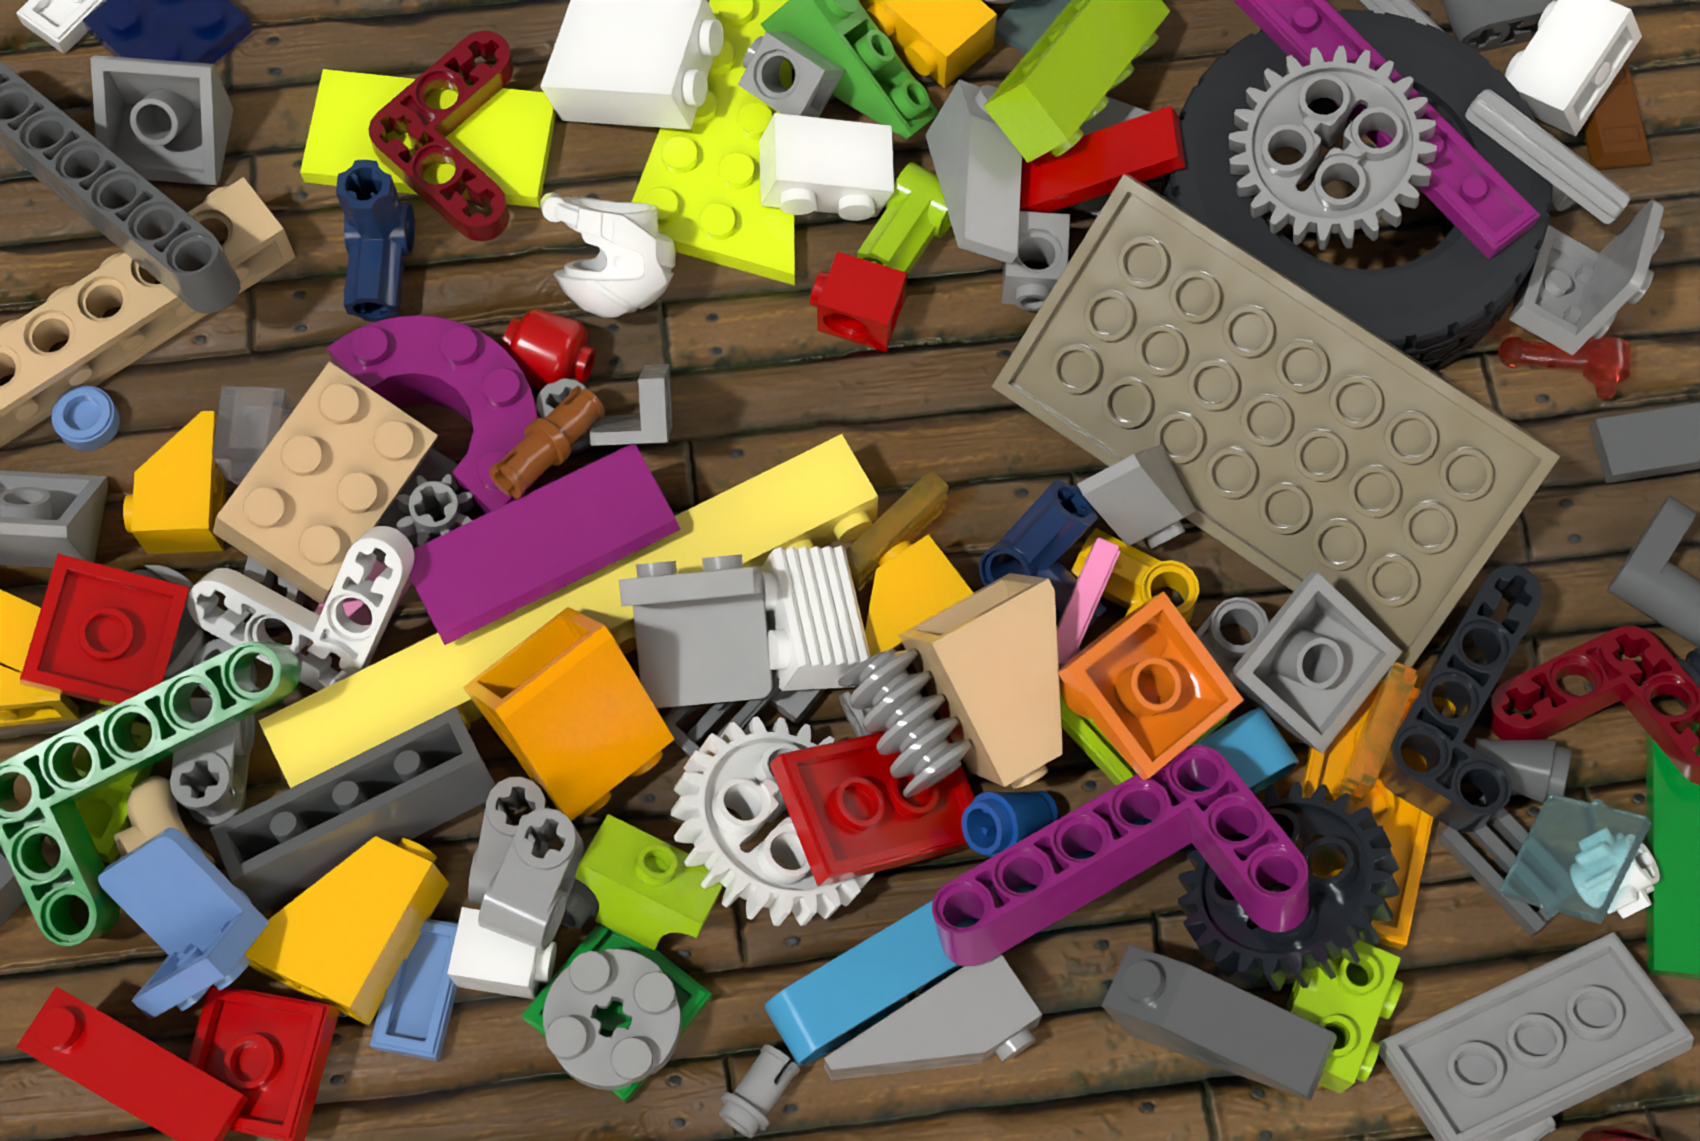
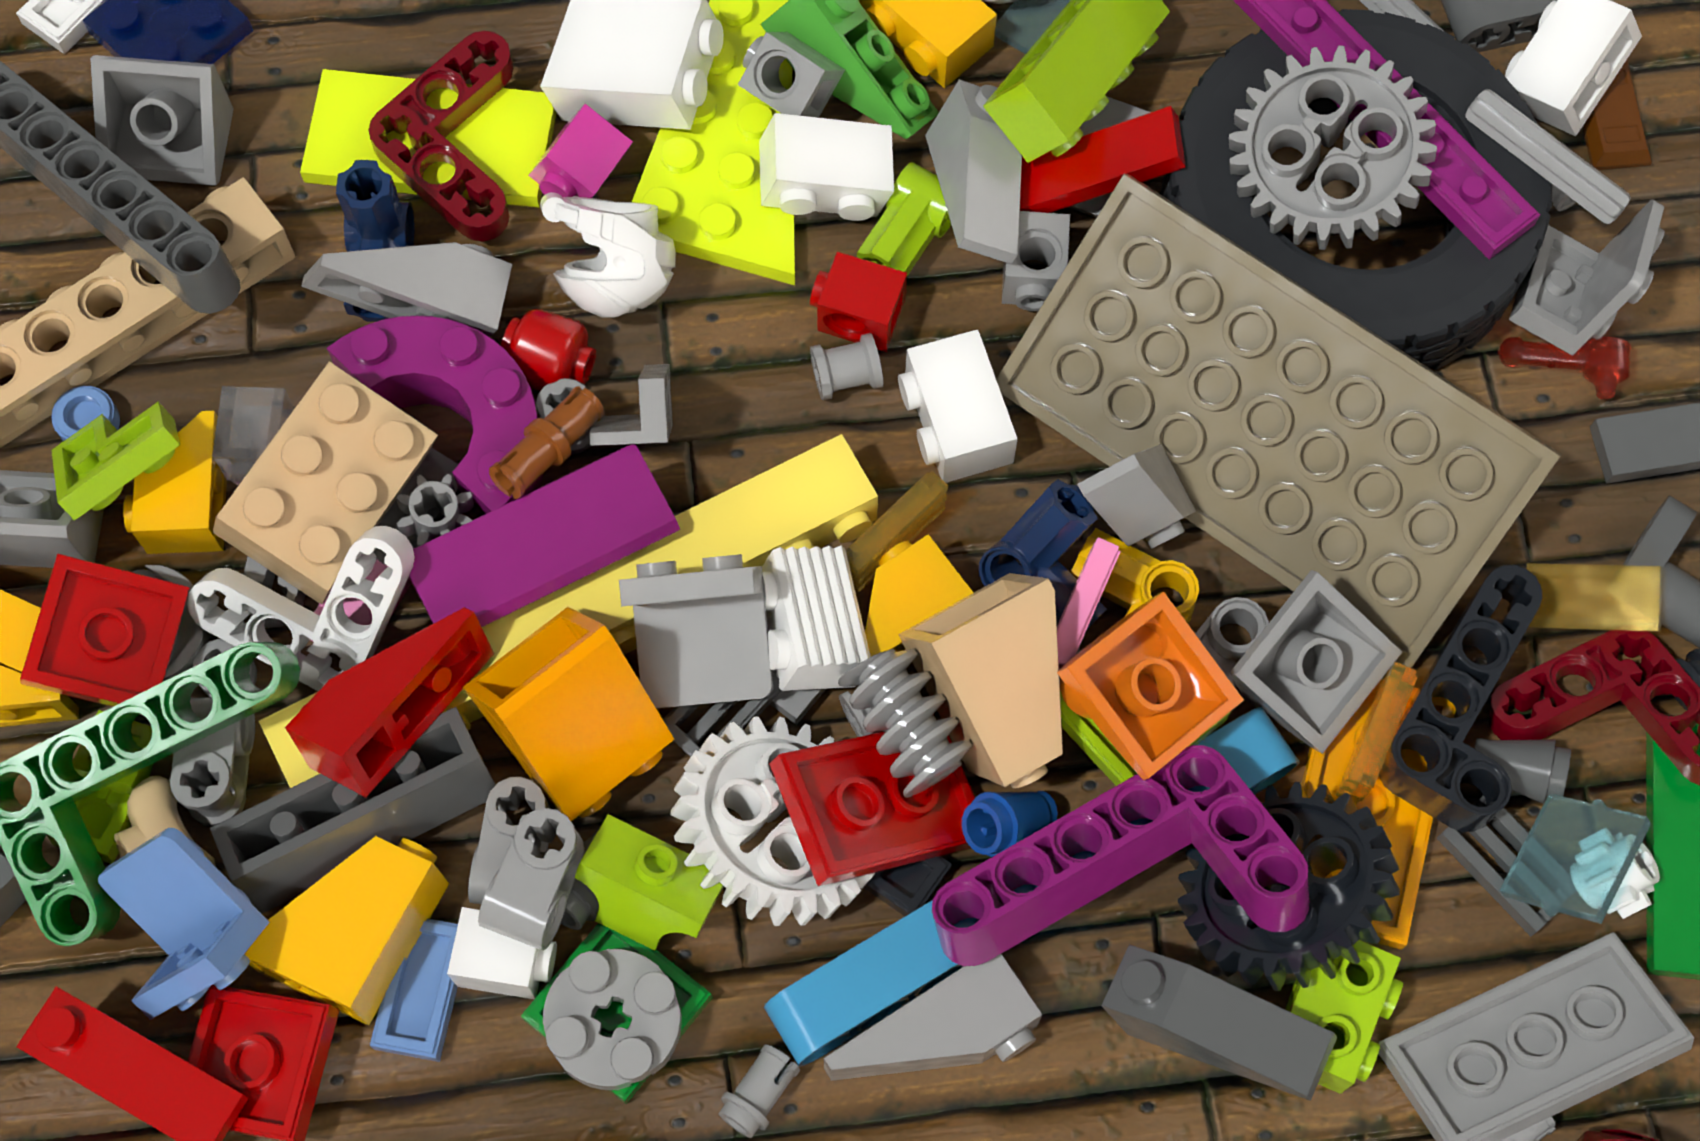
none -> lime plate [51,401,180,521]
none -> red slope [285,607,495,797]
none -> light grey slope [301,242,512,337]
none -> dark pink brick [528,104,633,198]
none -> light grey bush [810,333,883,401]
none -> black tile [863,856,952,916]
none -> white brick [898,329,1017,483]
none -> clear yellow tile [1527,563,1663,632]

